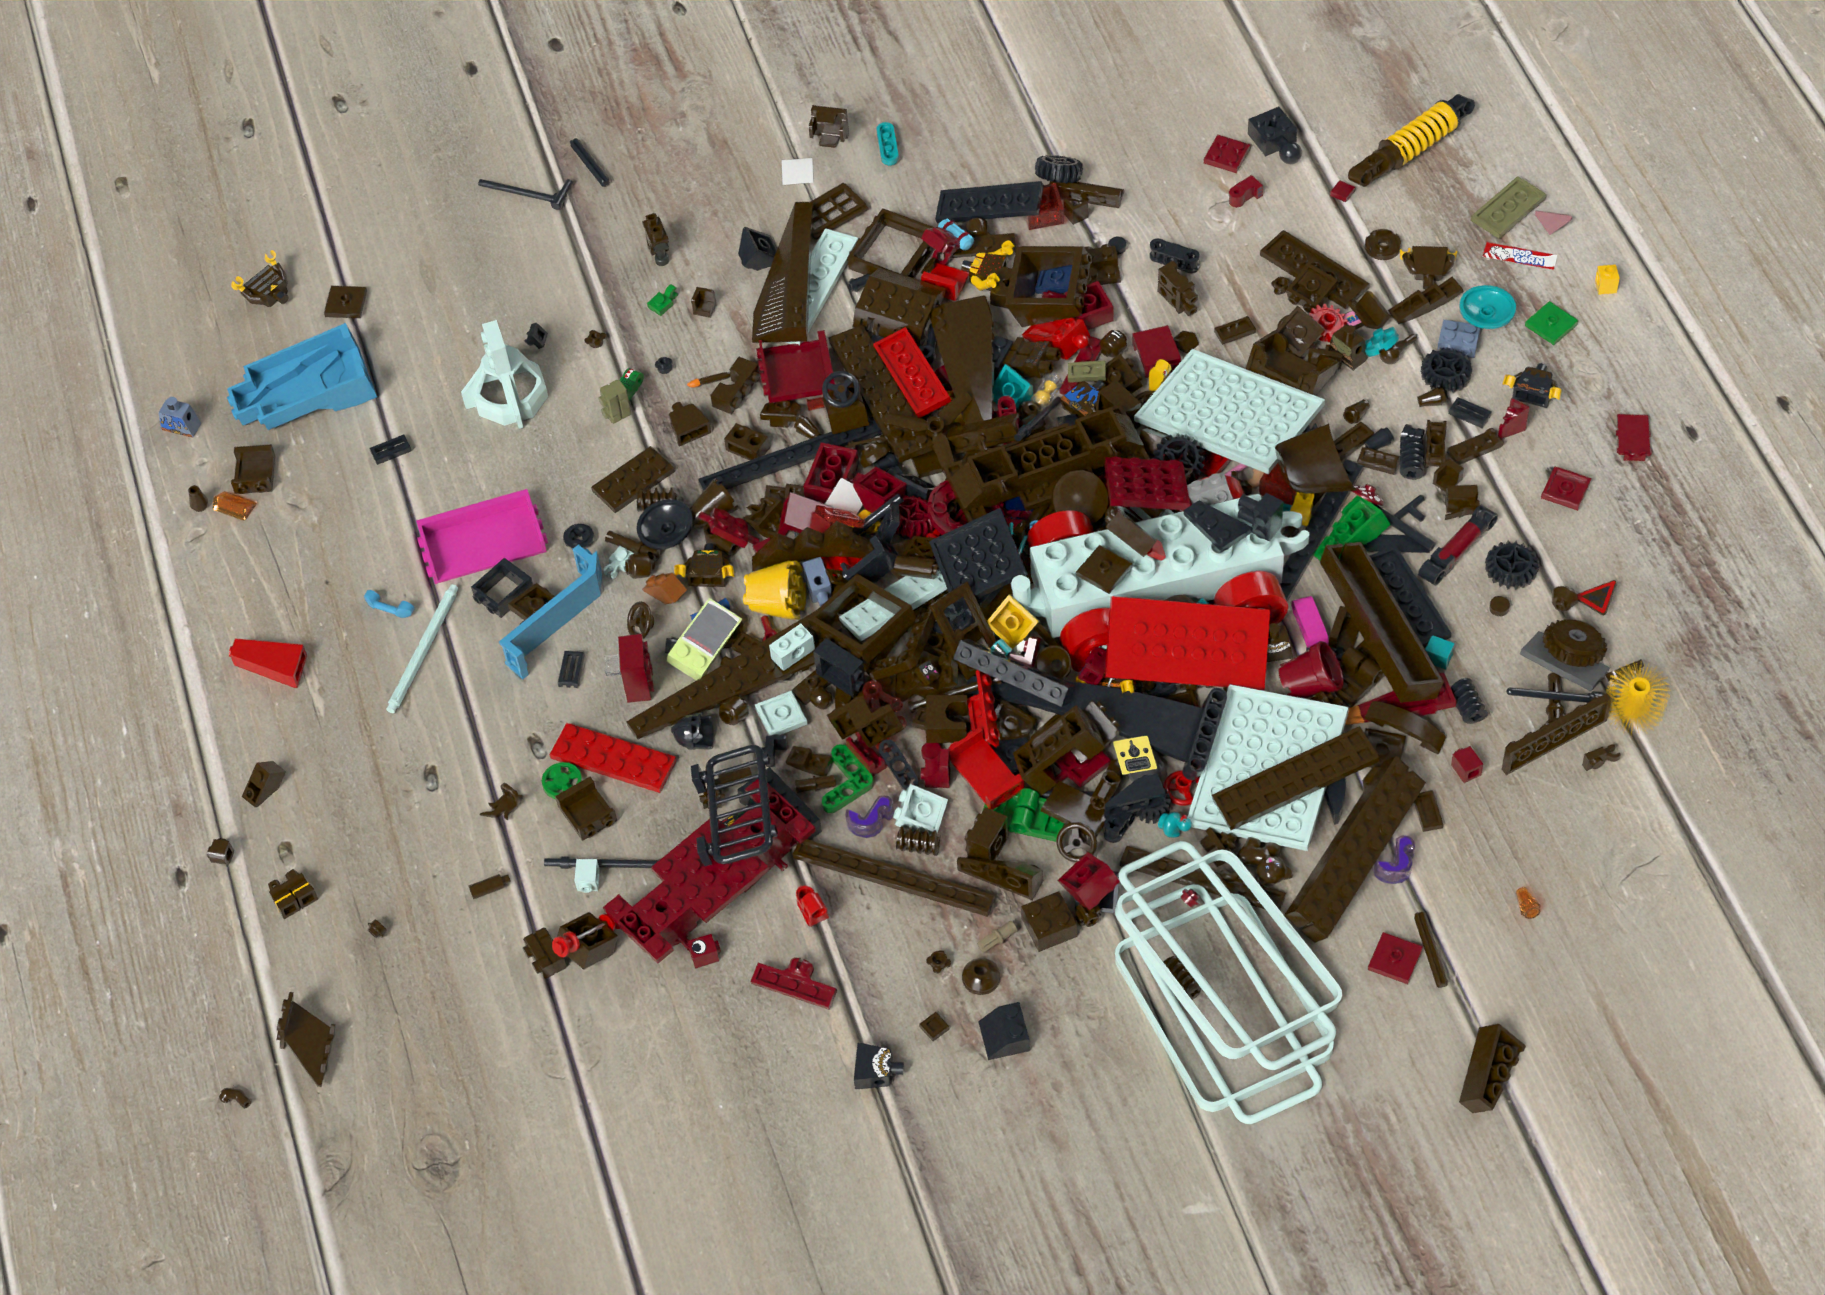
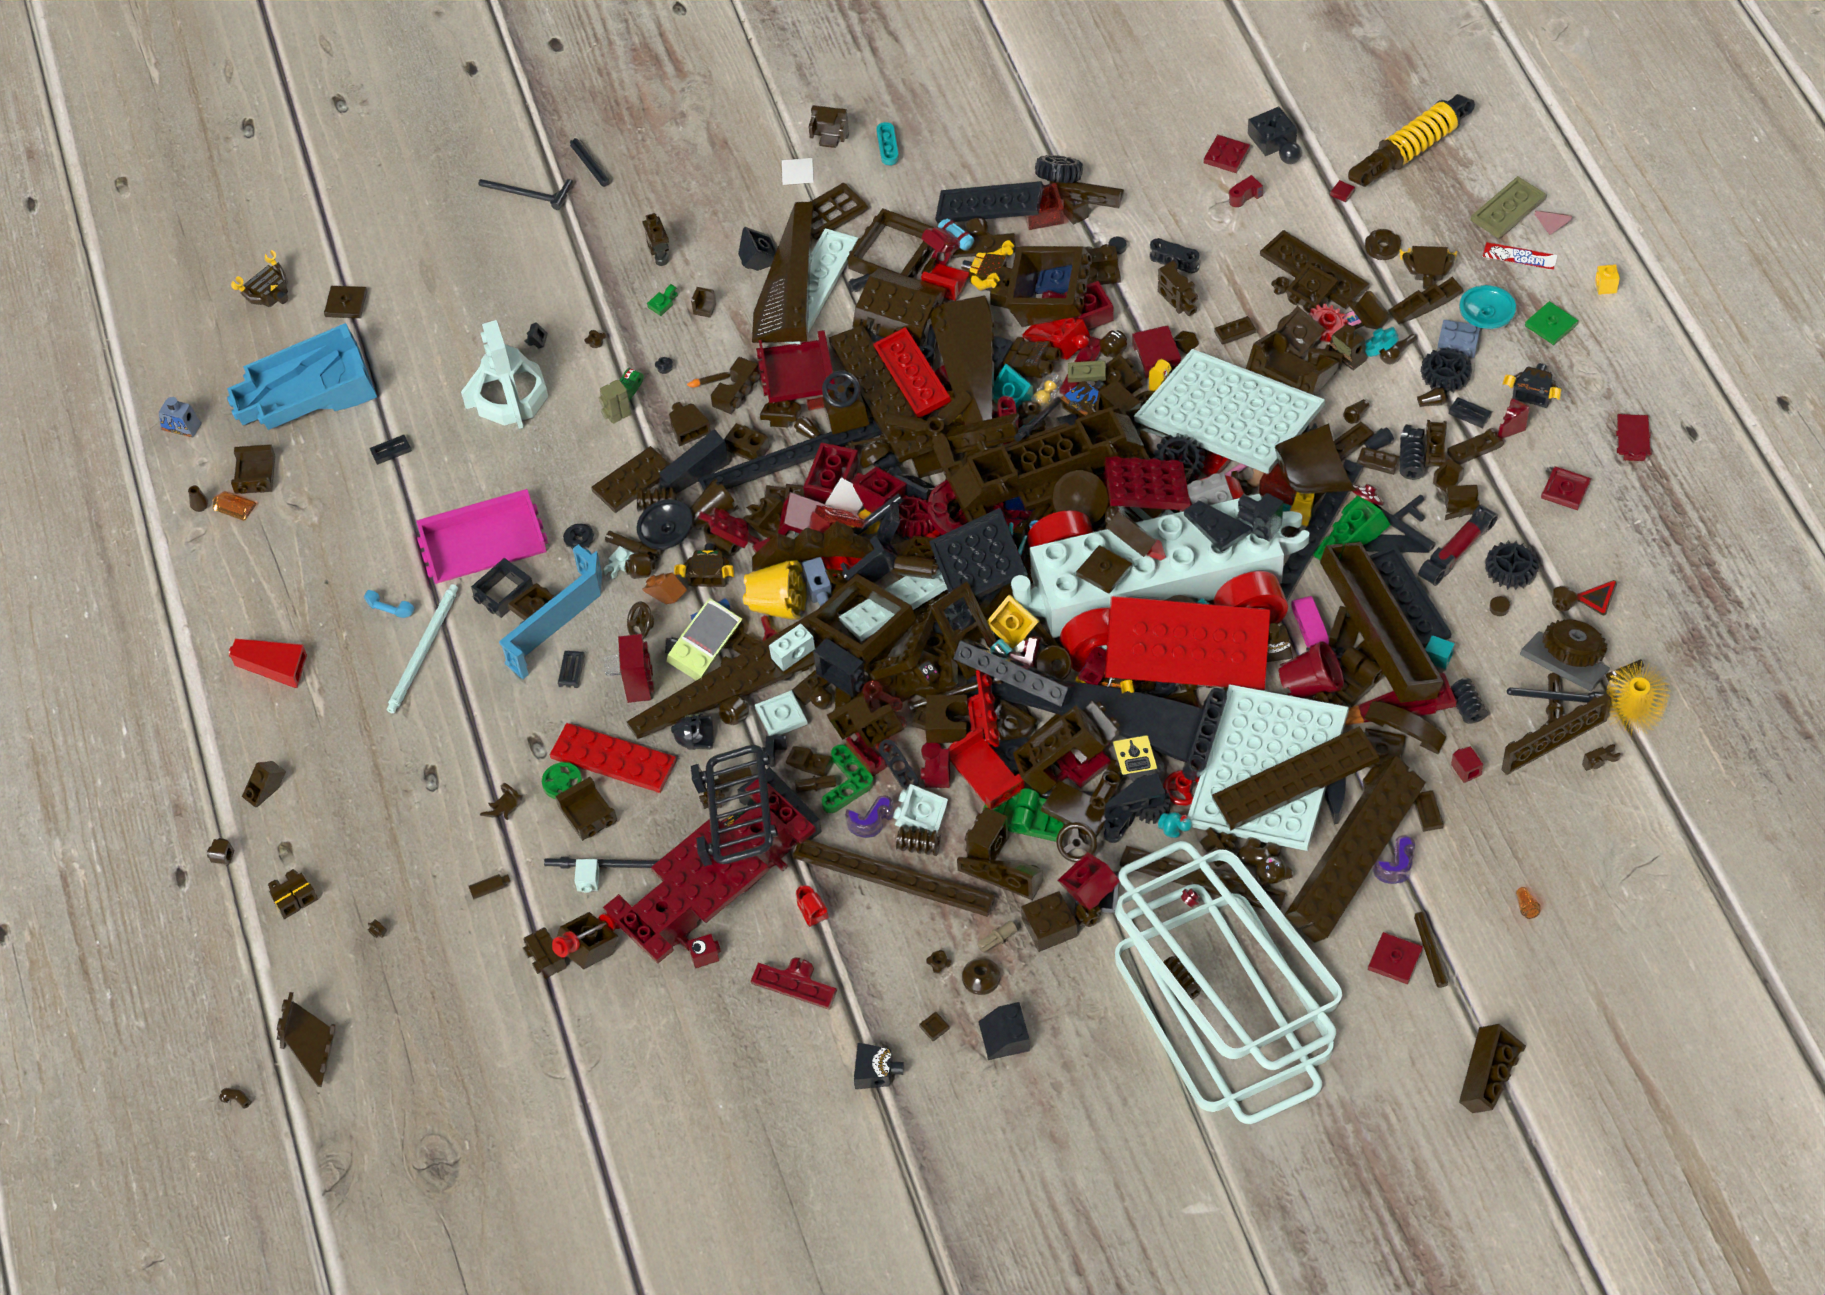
none -> black slope [659,429,729,494]

